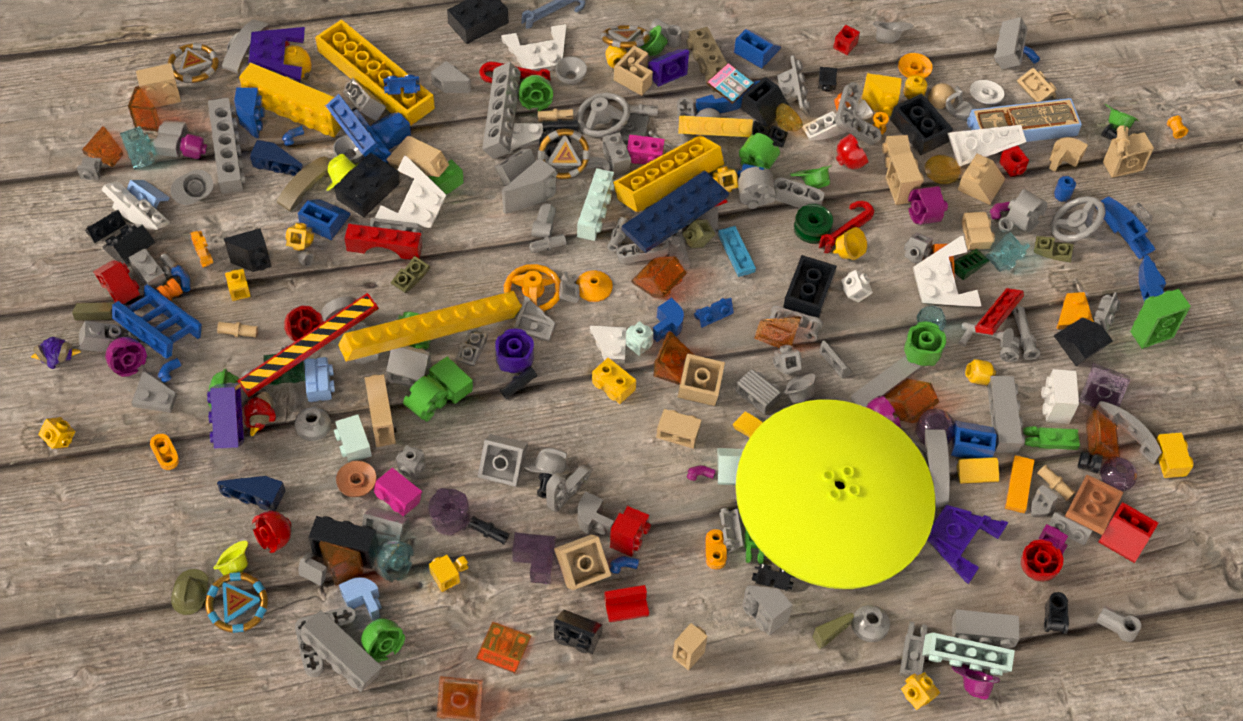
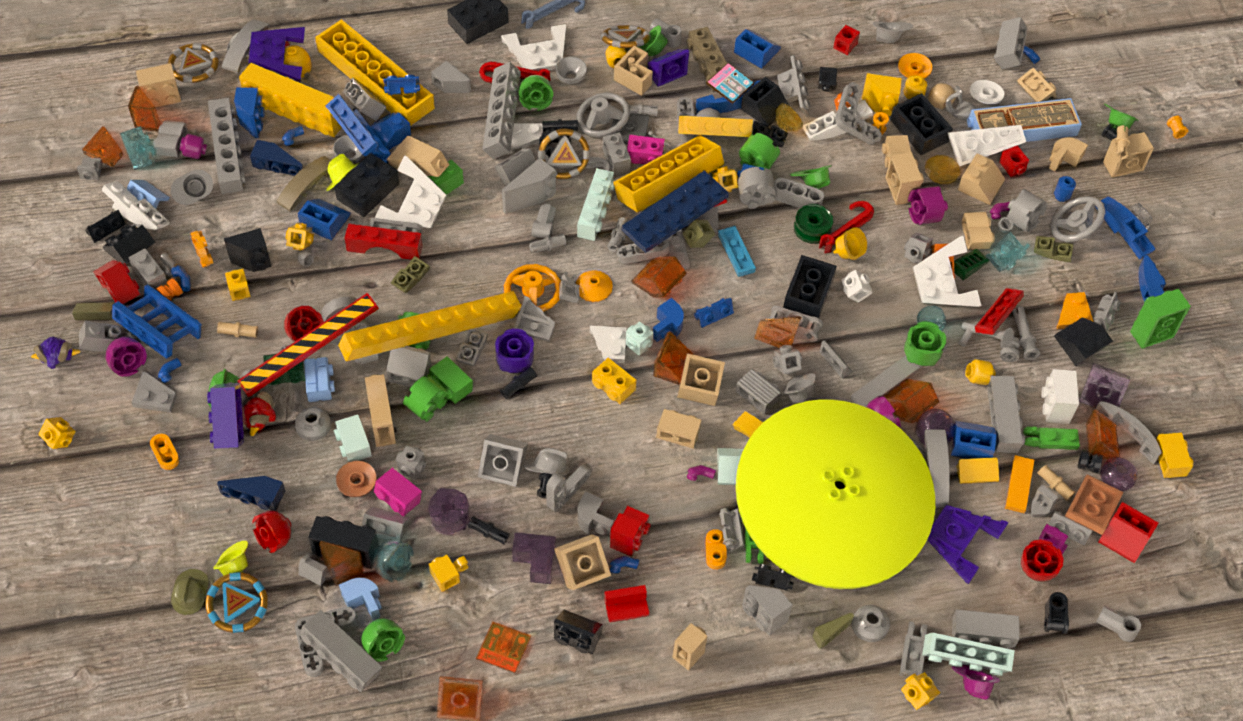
tan pin [538,108,574,122] -> none
red cylinder [835,134,869,170] -> none

